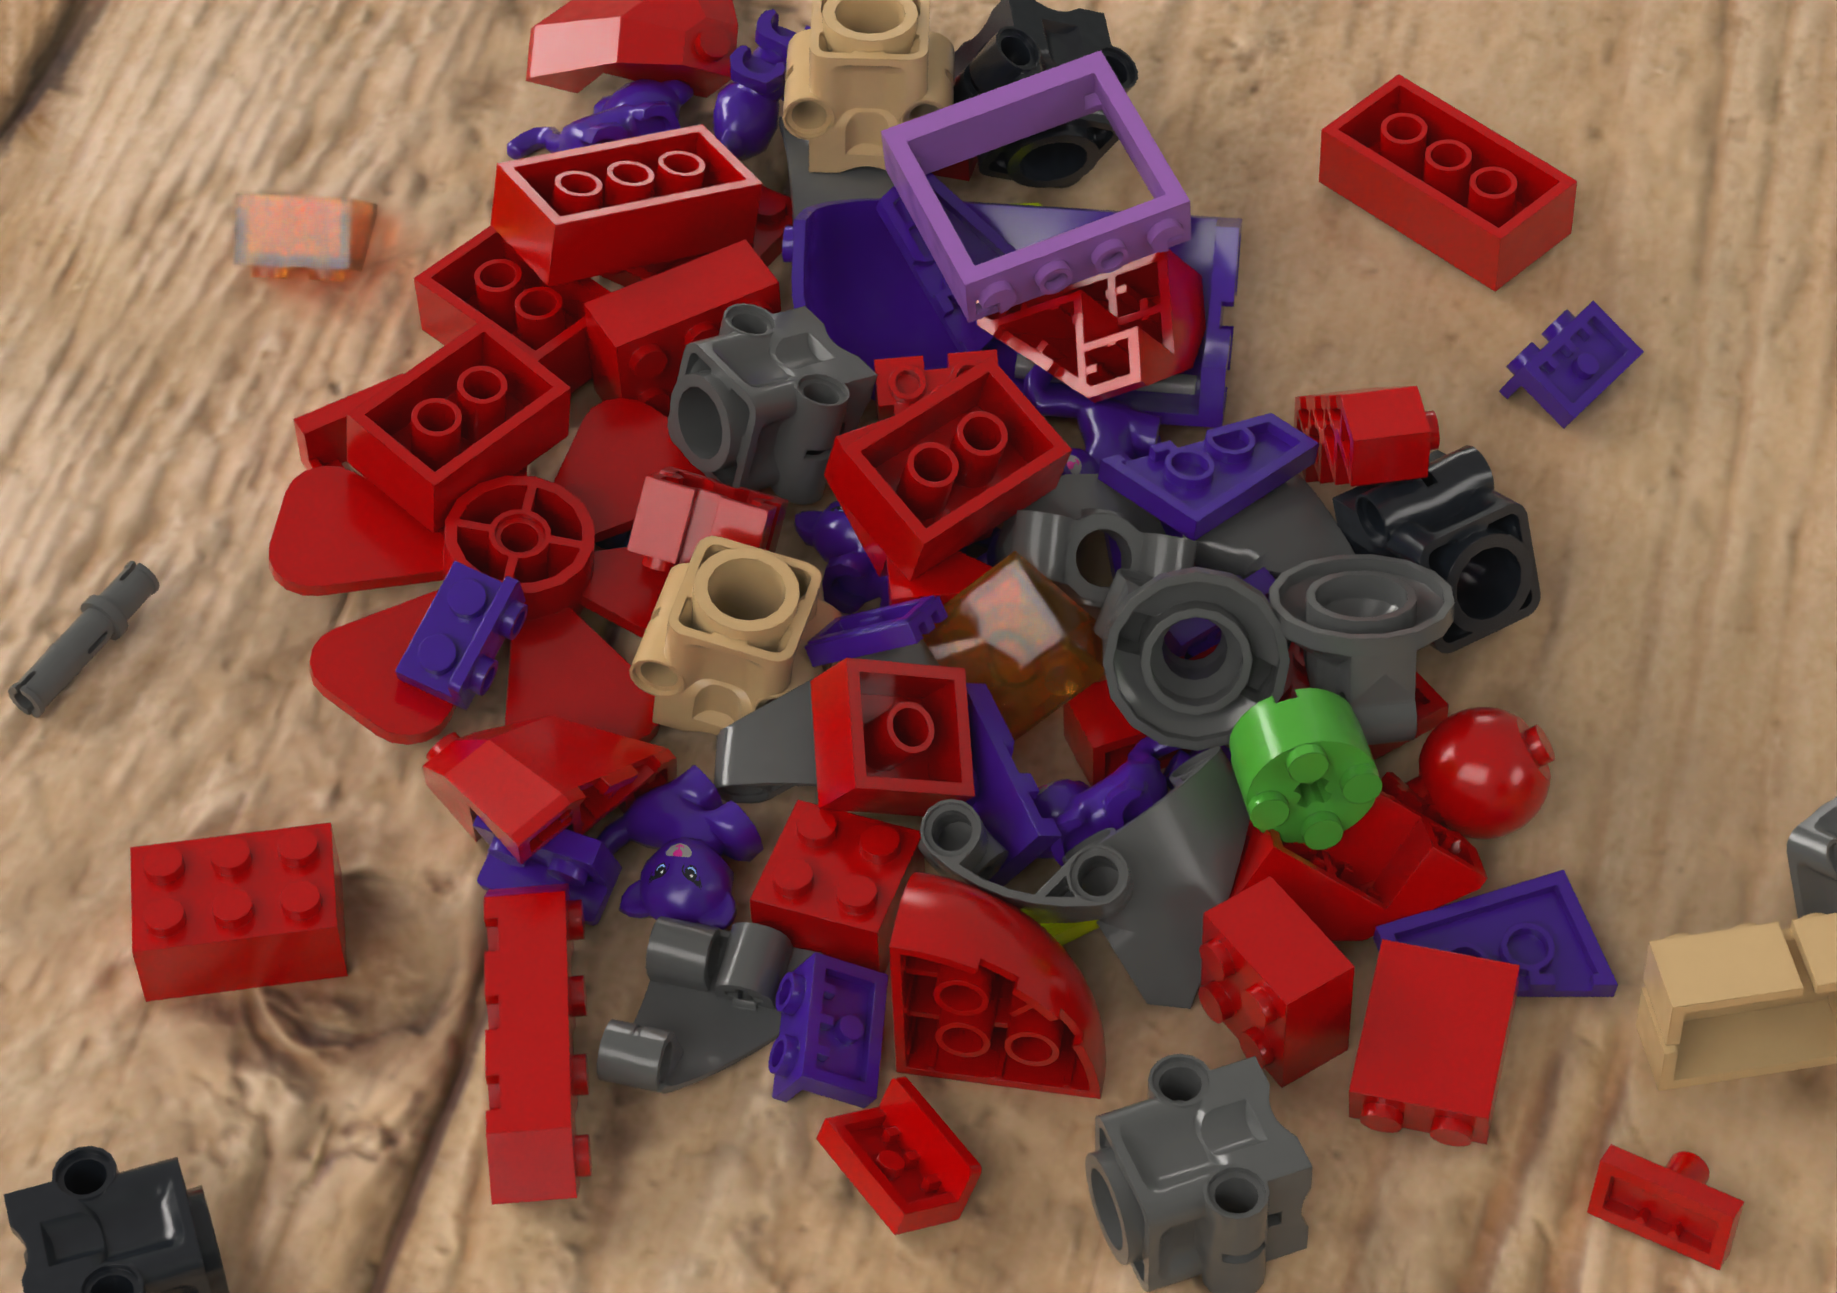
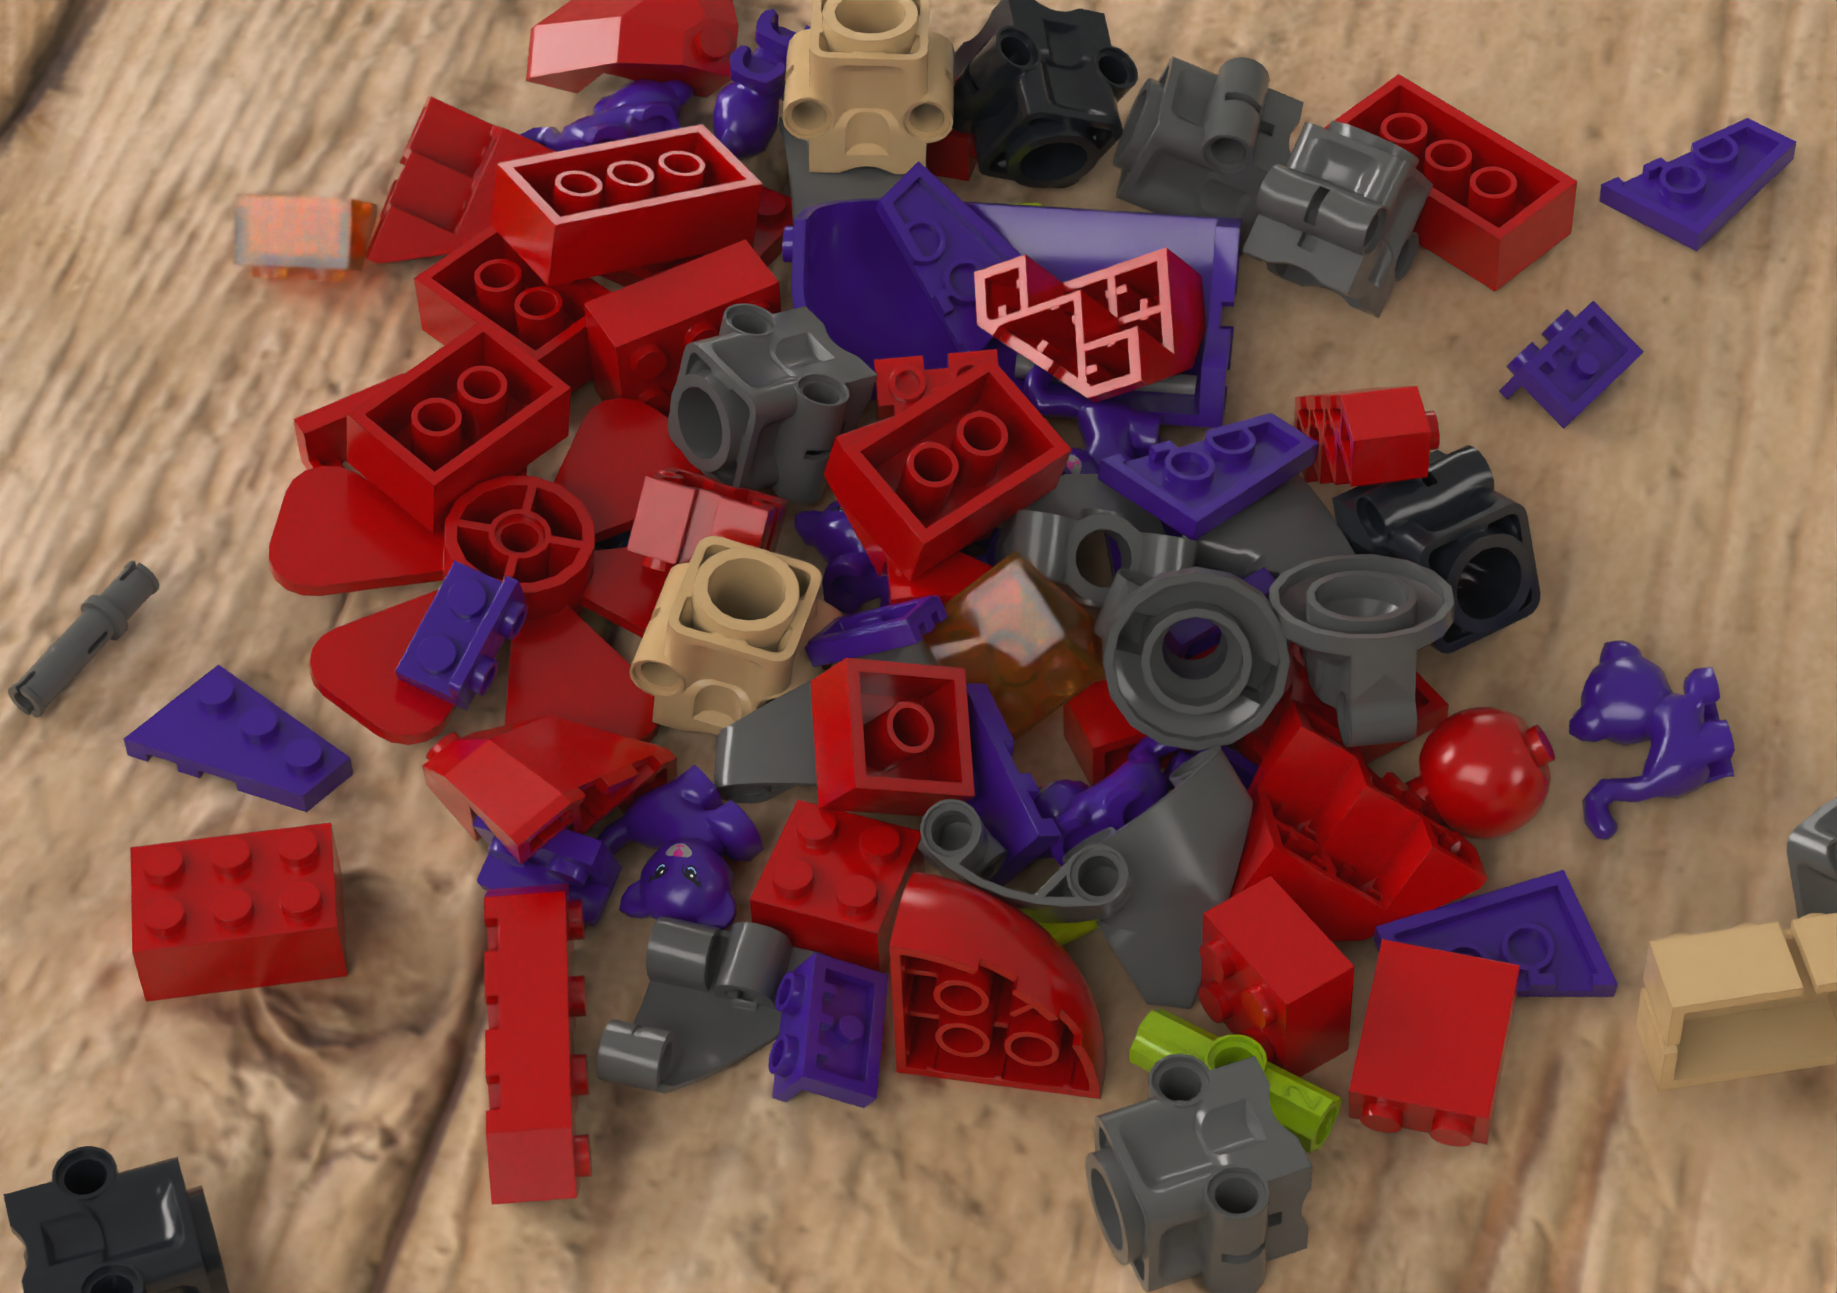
red bracket [816,1076,982,1235] -> none
medium lavender window [881,50,1191,323] -> none
bright green brick [1229,688,1382,850] -> none
red tile [1587,1144,1745,1270] -> none
none -> dark purple wing [123,664,353,812]
none -> red brick [365,96,557,264]
none -> dark grey piece [1113,56,1304,256]
none -> lime piece [1129,1008,1341,1154]
none -> dark grey piece [1242,121,1433,318]
none -> dark purple animal [1569,640,1735,840]
none -> dark purple wing [1599,118,1796,251]

